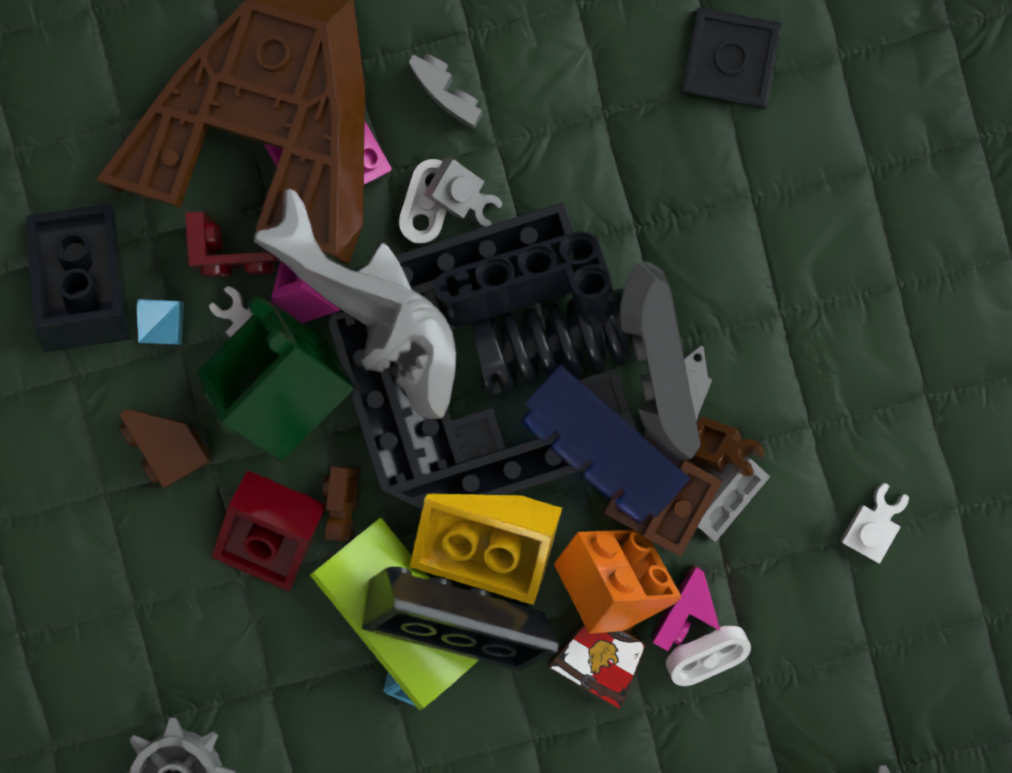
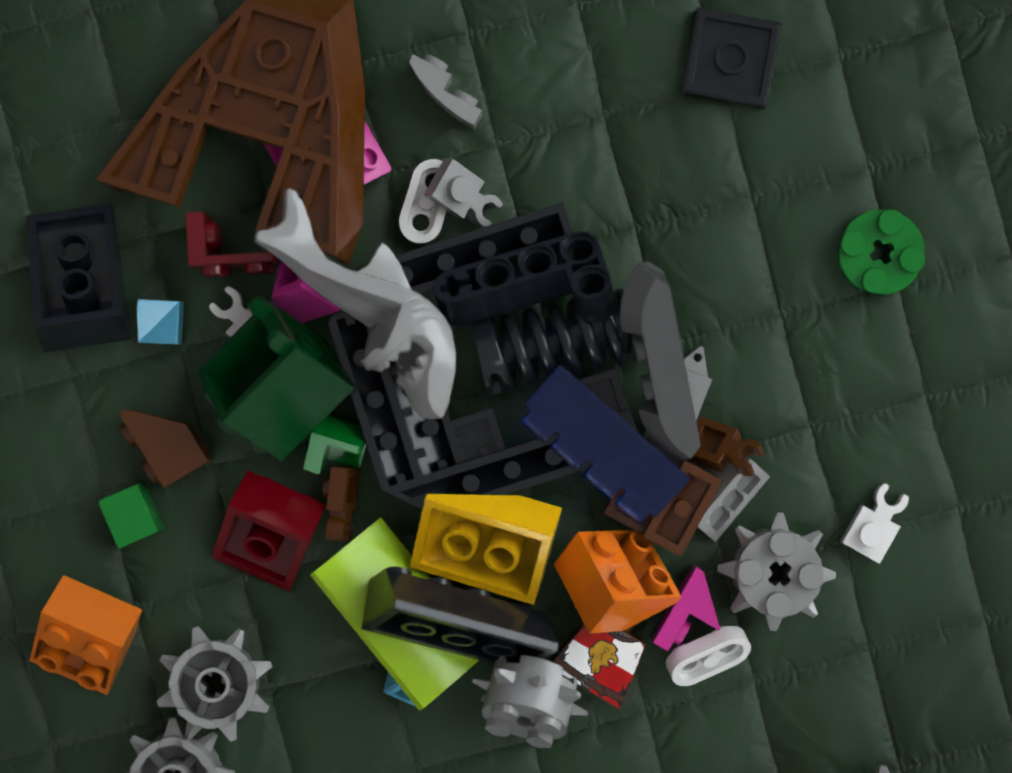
none -> orange slope [29,575,142,695]
none -> green panel [99,482,165,549]
none -> light grey brick [157,626,272,742]
none -> green panel [303,416,367,474]
none -> light grey brick [472,655,588,748]
none -> light grey brick [717,512,836,631]
none -> green plate [837,209,925,295]

